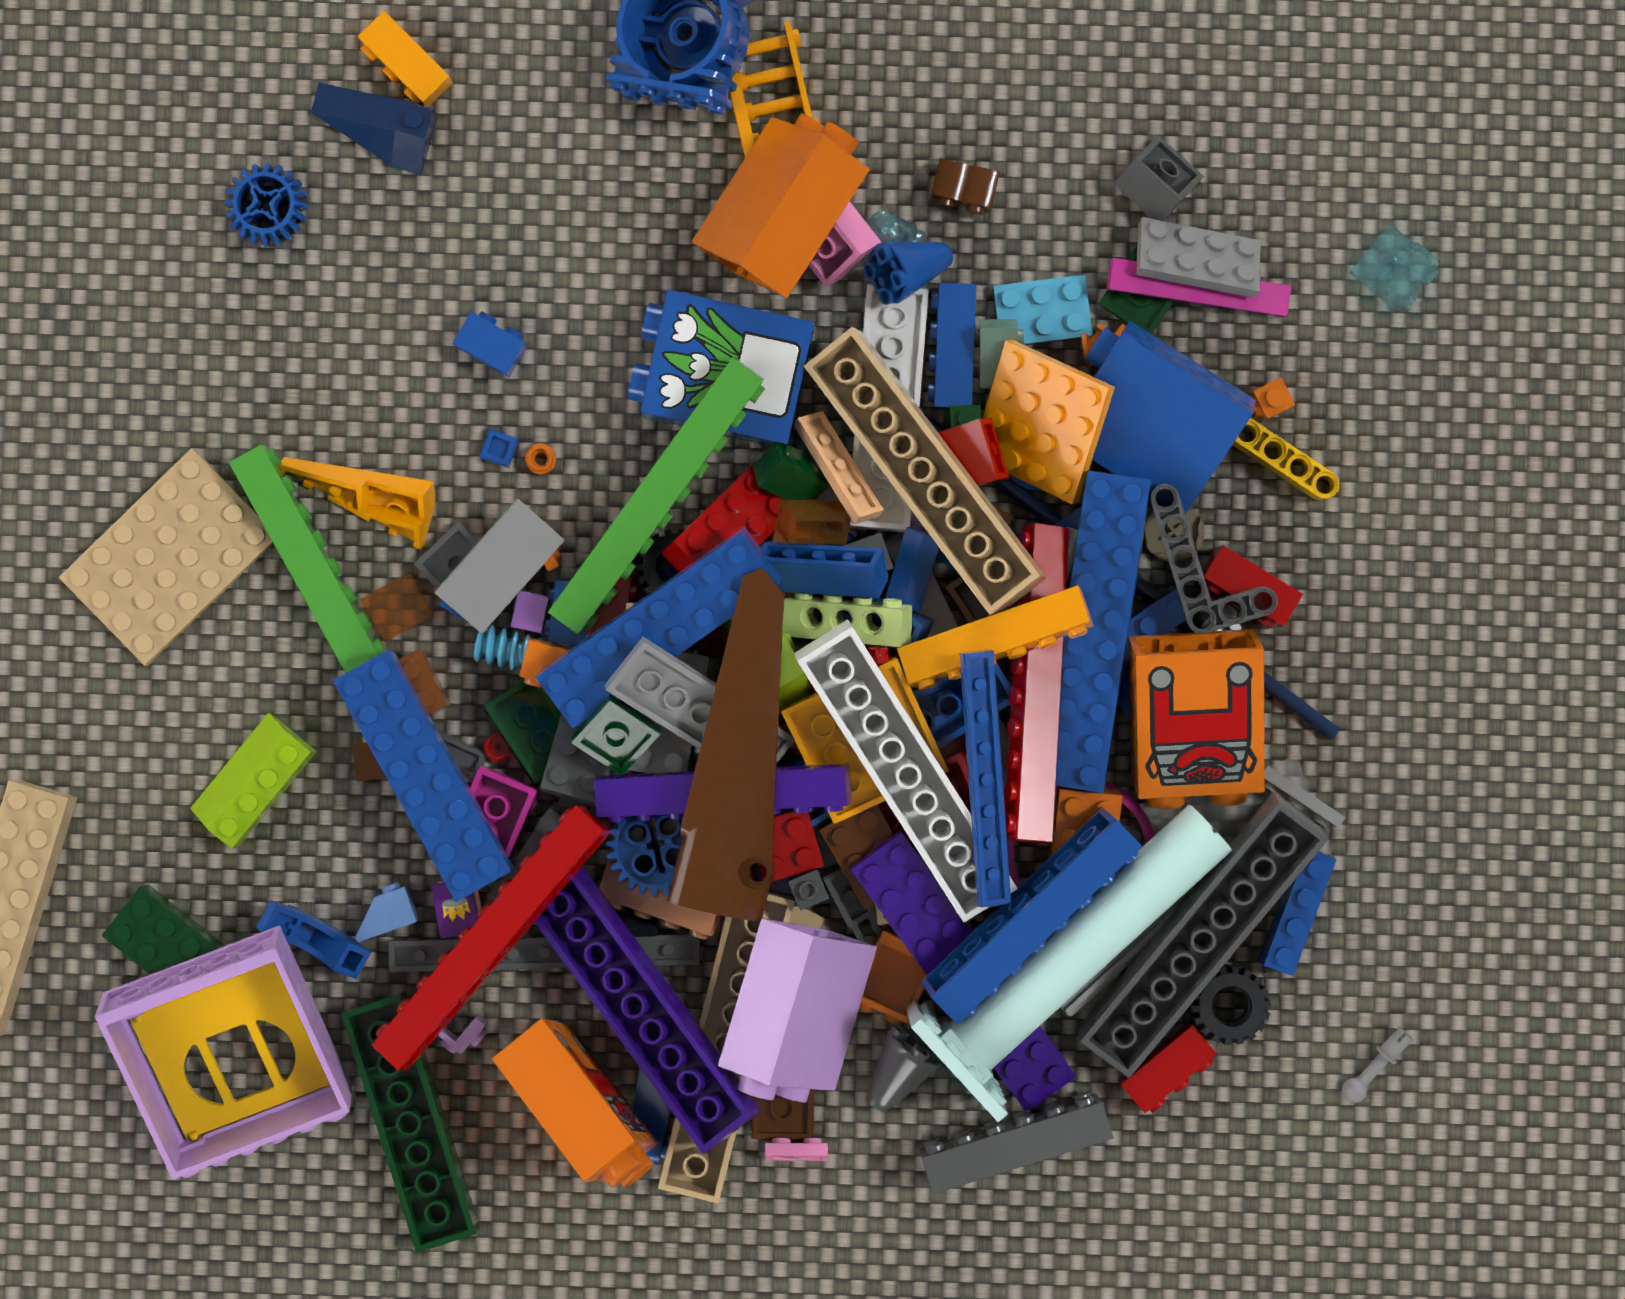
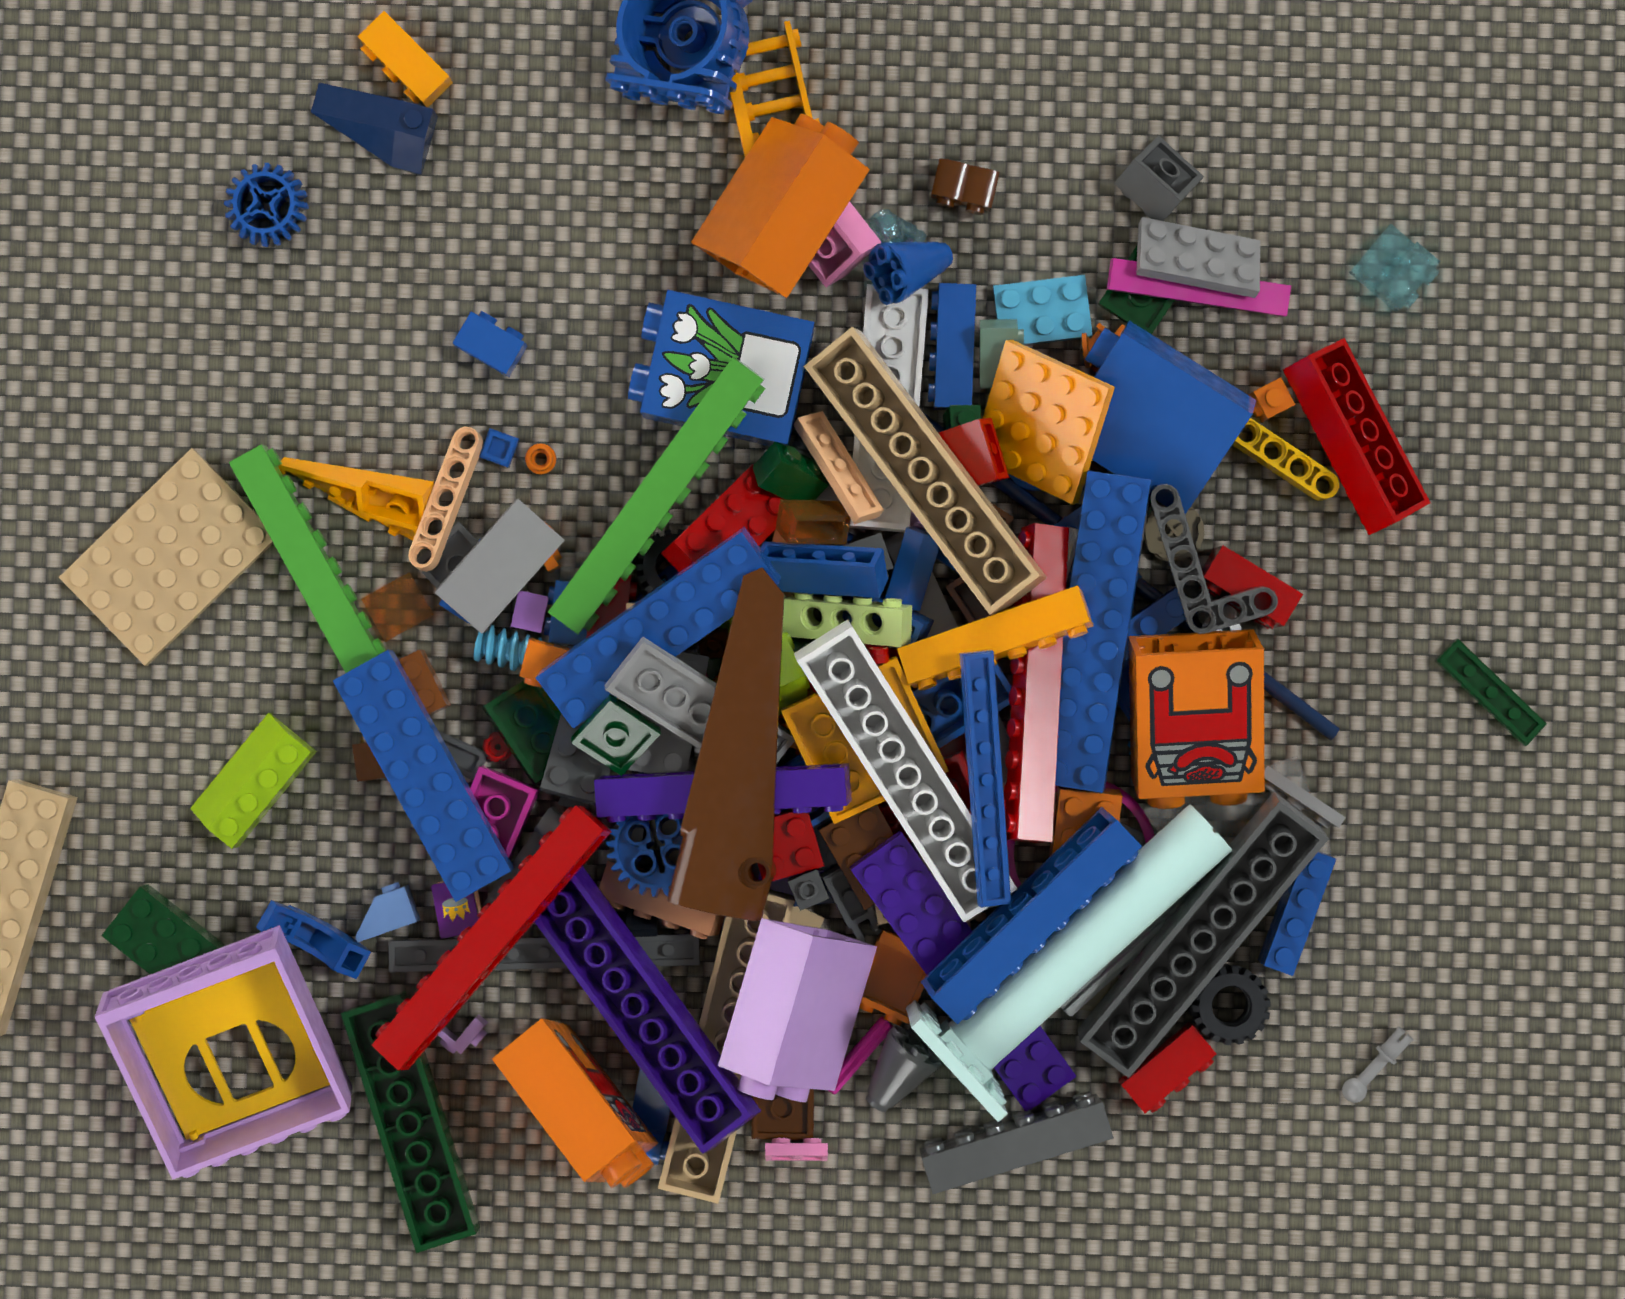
none -> light nougat beam [408,426,483,572]
none -> dark pink axle [828,1017,893,1095]
none -> red brick [1283,338,1431,535]
none -> dark green tile [1435,638,1547,746]

